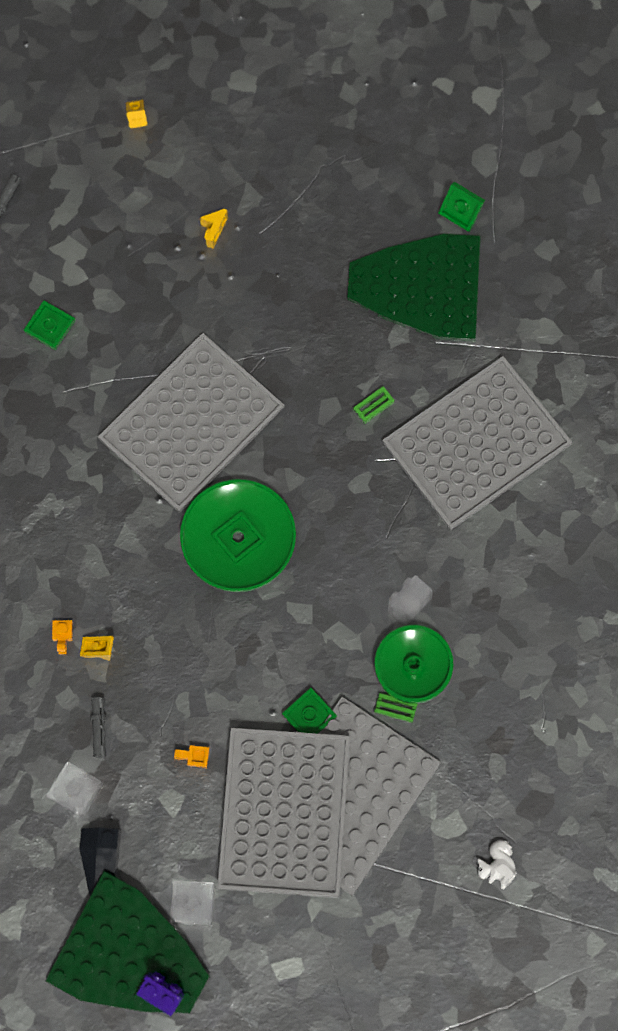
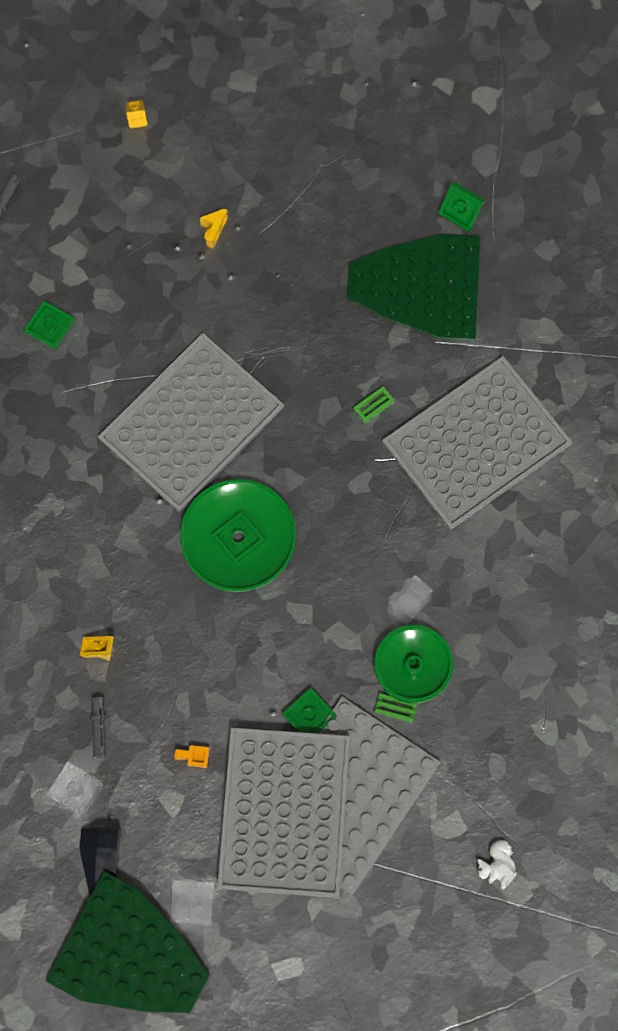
light orange plate [52,620,73,654] -> none
dark purple bracket [136,972,185,1016] -> none

